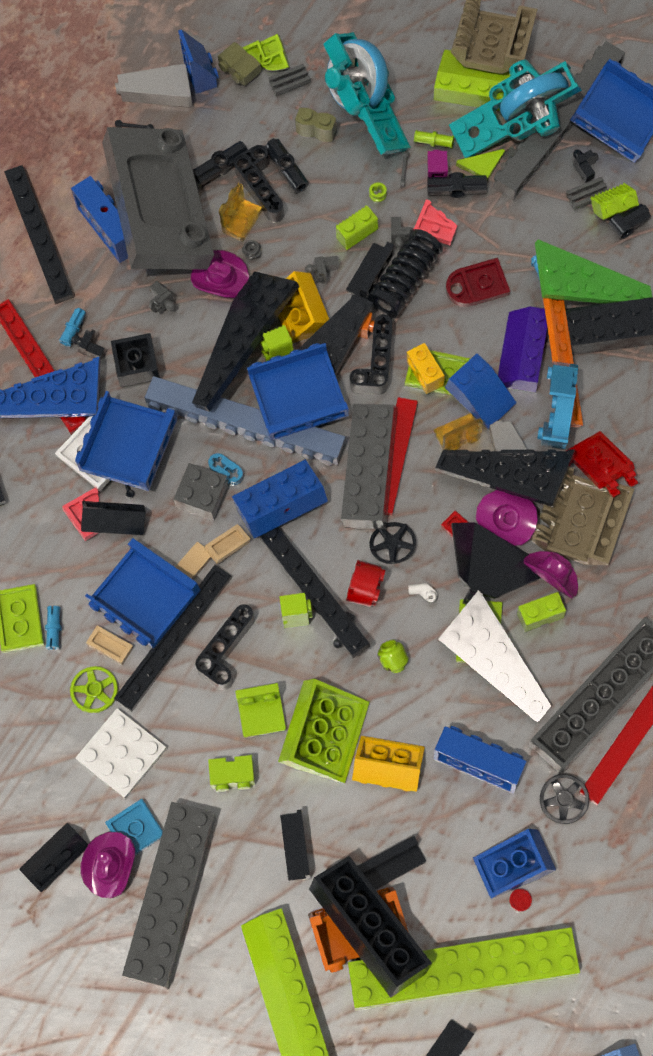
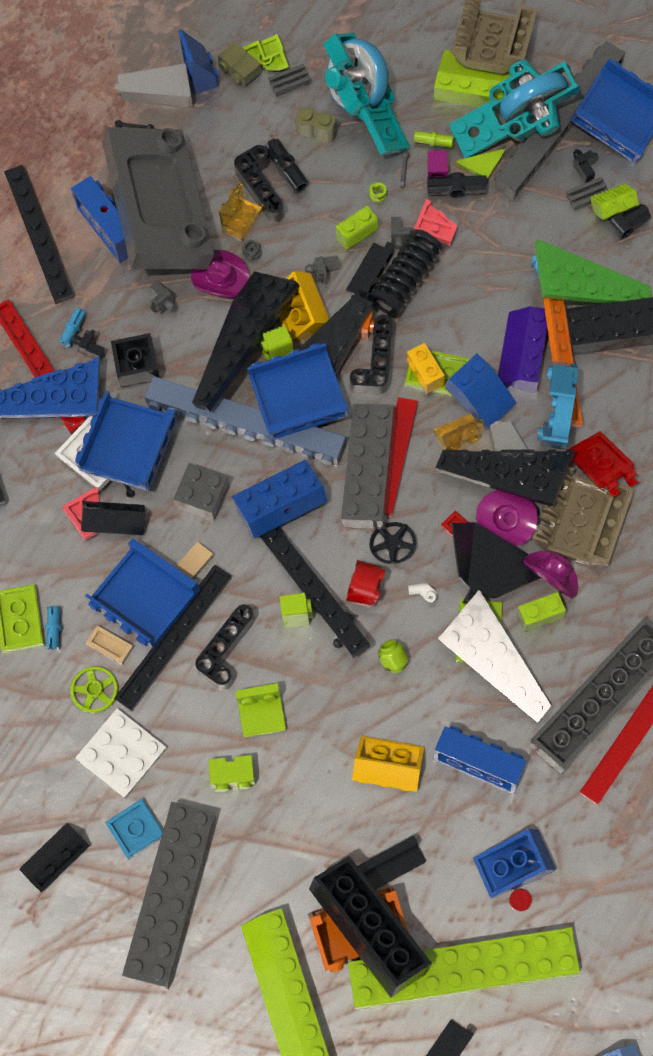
magenta hat [81,832,135,898] -> none
black piece [193,141,248,186] -> none
tan tile [204,524,251,564] -> none
dark azure beam [208,453,243,485] -> none
lime slope [278,679,369,783] -> none
black panel [280,809,311,882] -> none
dark red tile [446,257,510,307] -> none
black wheel [540,774,589,824] -> none

